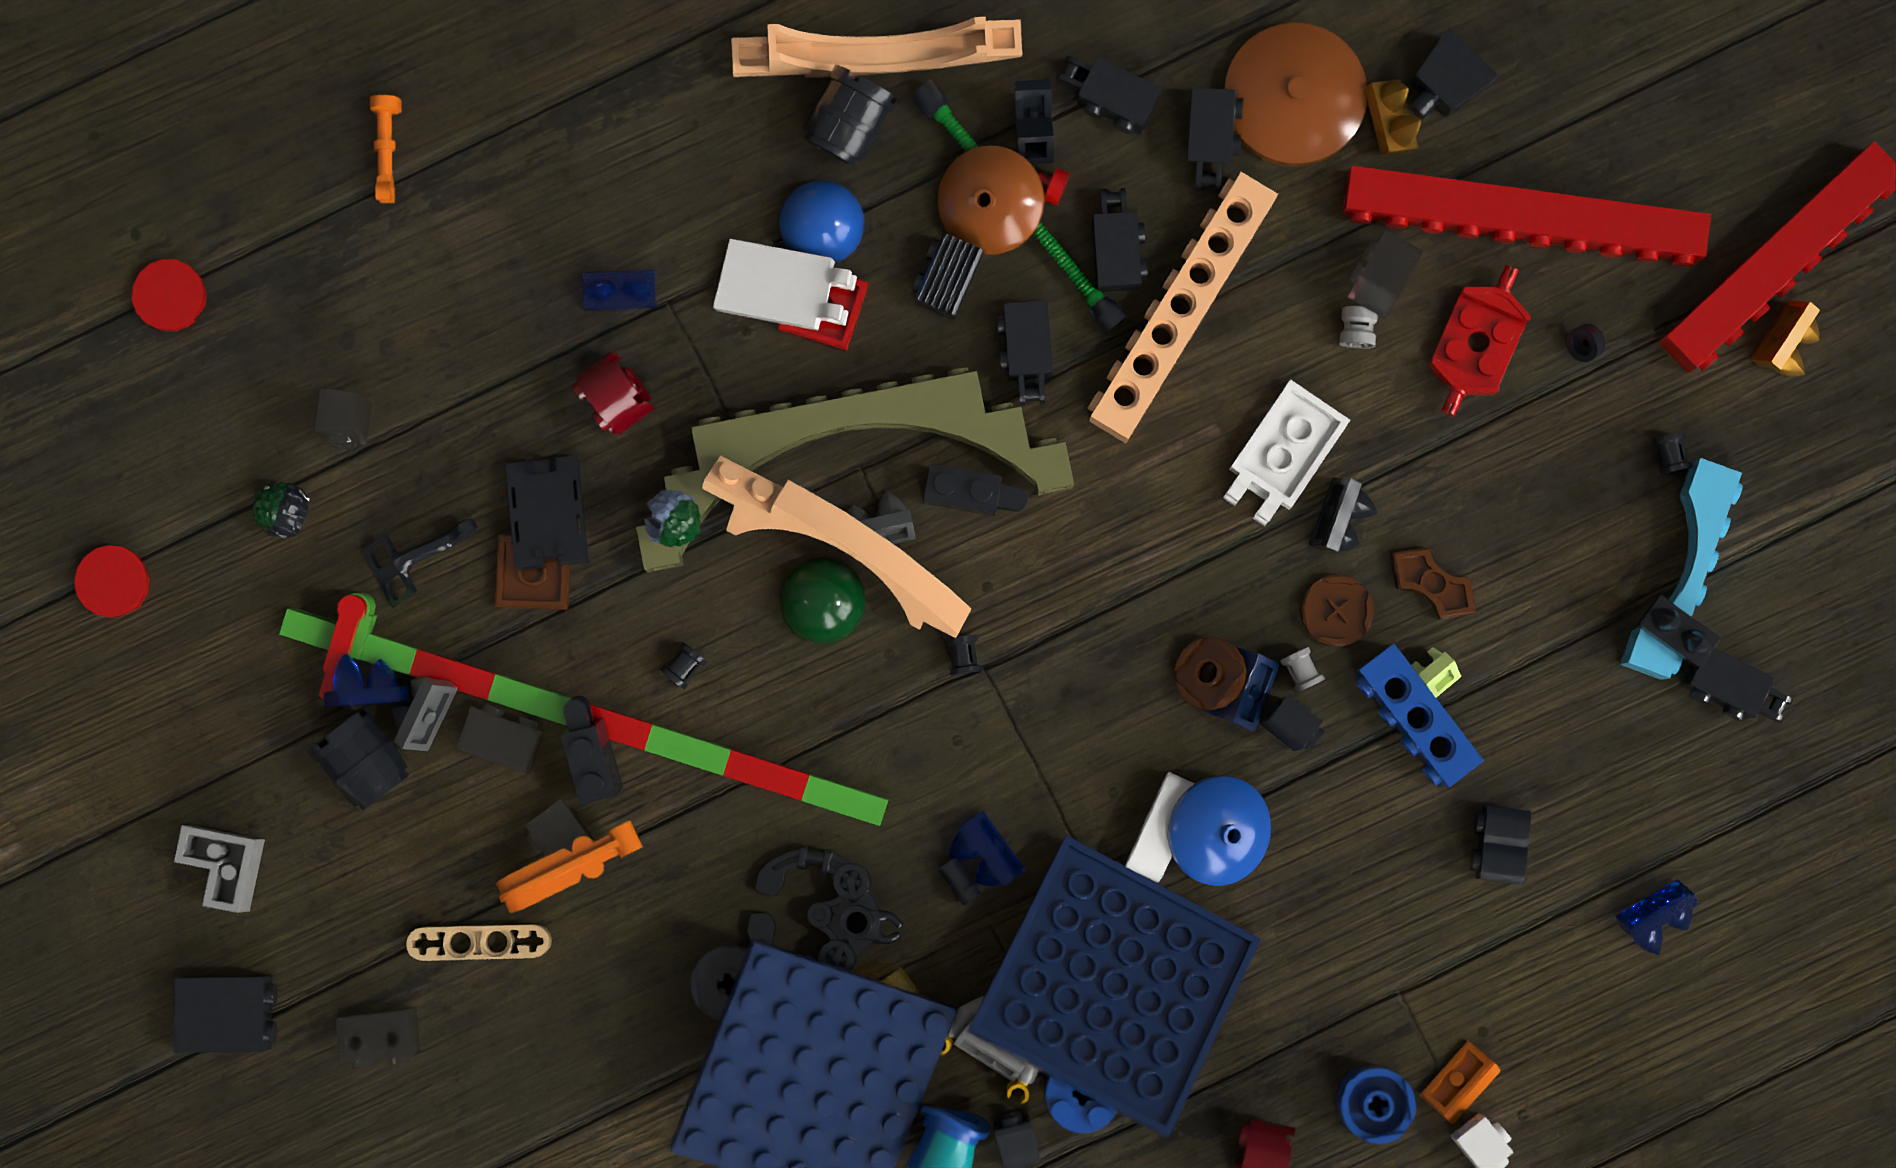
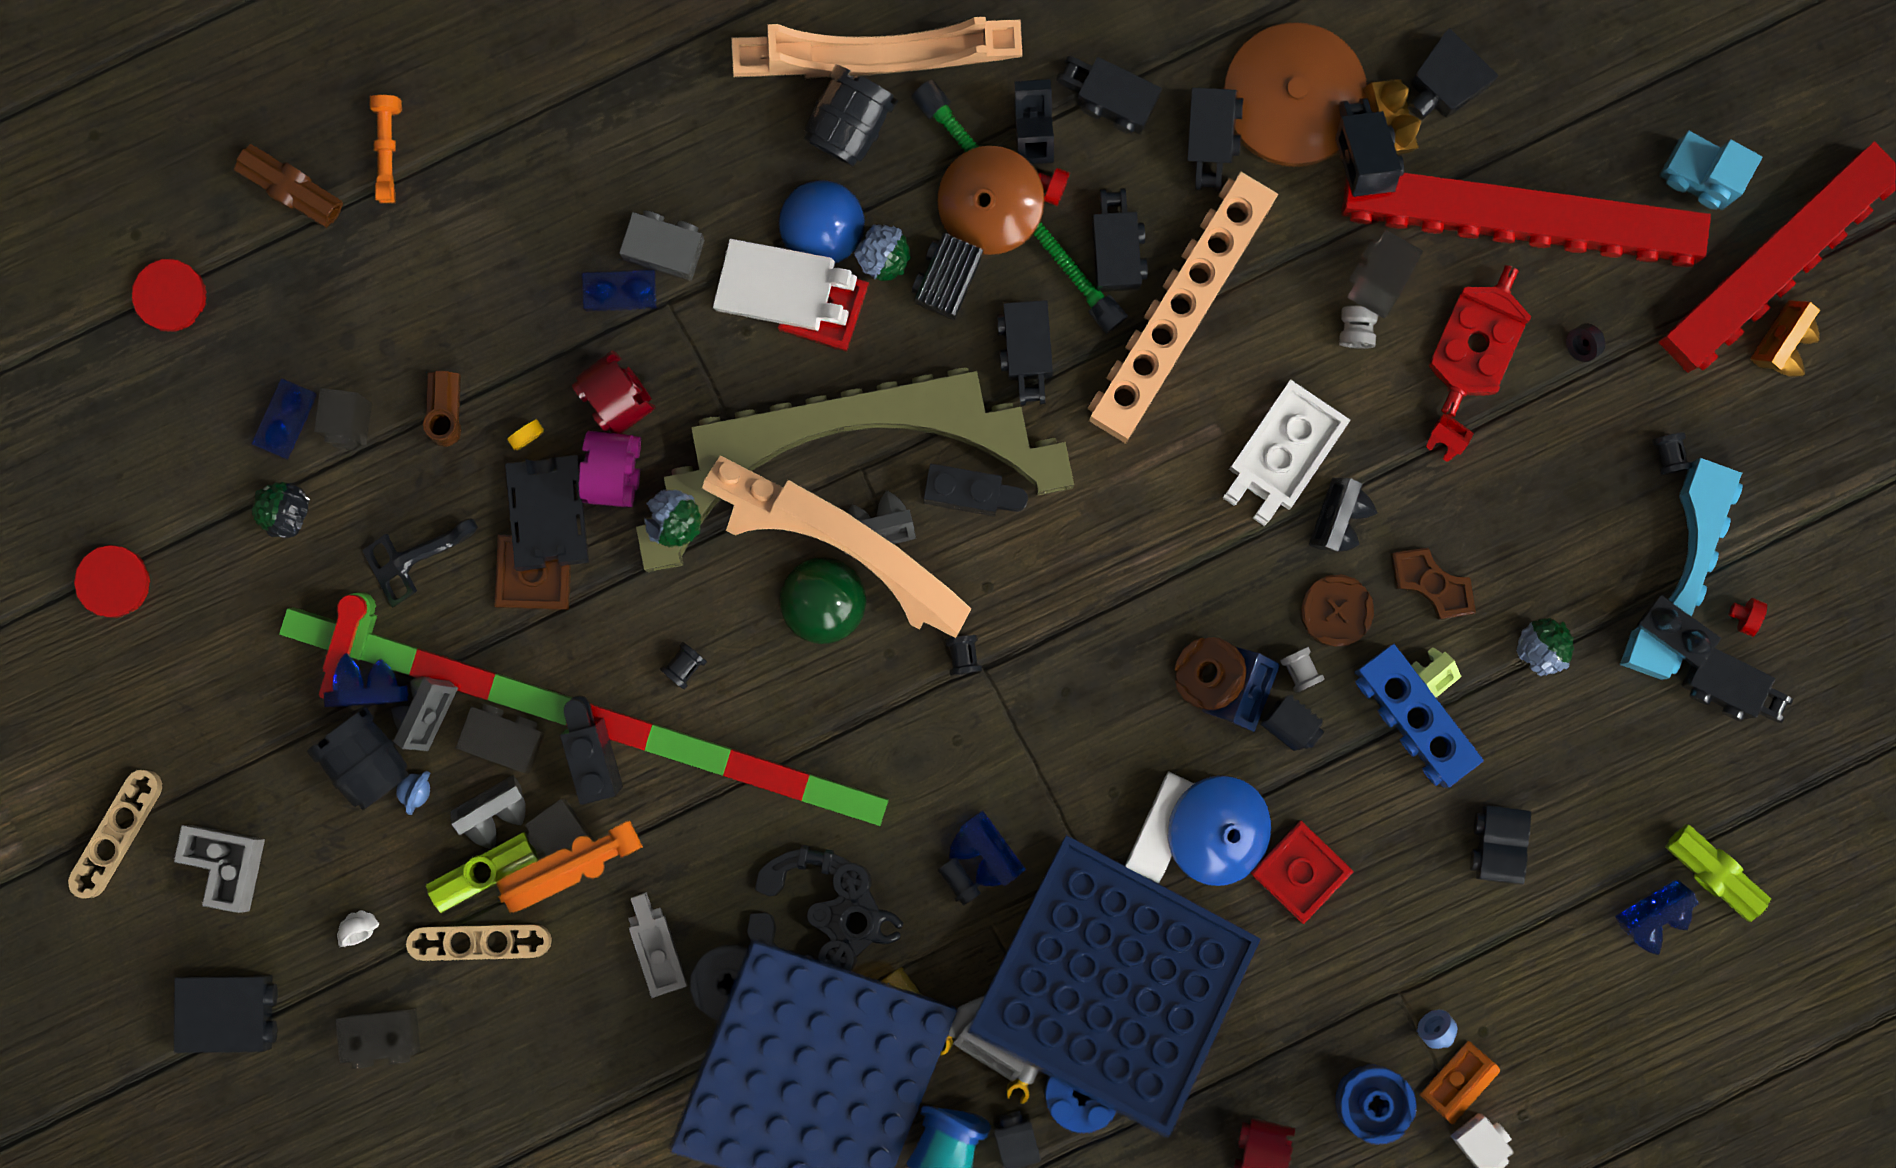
none -> tan beam [68,770,162,899]
none -> reddish brown piece [234,144,343,228]
none -> clear blue tile [252,378,317,460]
none -> white piece [337,910,379,947]
none -> medium blue piece [396,771,431,815]
none -> reddish brown piece [423,371,462,447]
none -> lime piece [426,832,539,913]
none -> dark grey tile [450,774,526,849]
none -> yellow tile [507,419,544,450]
none -> magenta brick [579,431,641,507]
none -> dark grey brick [620,211,705,281]
none -> light grey hinge [628,892,688,998]
none -> sand blue piece [854,225,911,281]
none -> red tile [1250,820,1354,924]
none -> black brick [1335,98,1404,197]
none -> medium blue tile [1417,1010,1458,1049]
none -> red tile [1427,413,1474,462]
none -> piece [1516,618,1574,676]
none -> medium azure brick [1659,131,1763,210]
none -> lime piece [1665,824,1771,922]
none -> red tile [1729,598,1767,637]

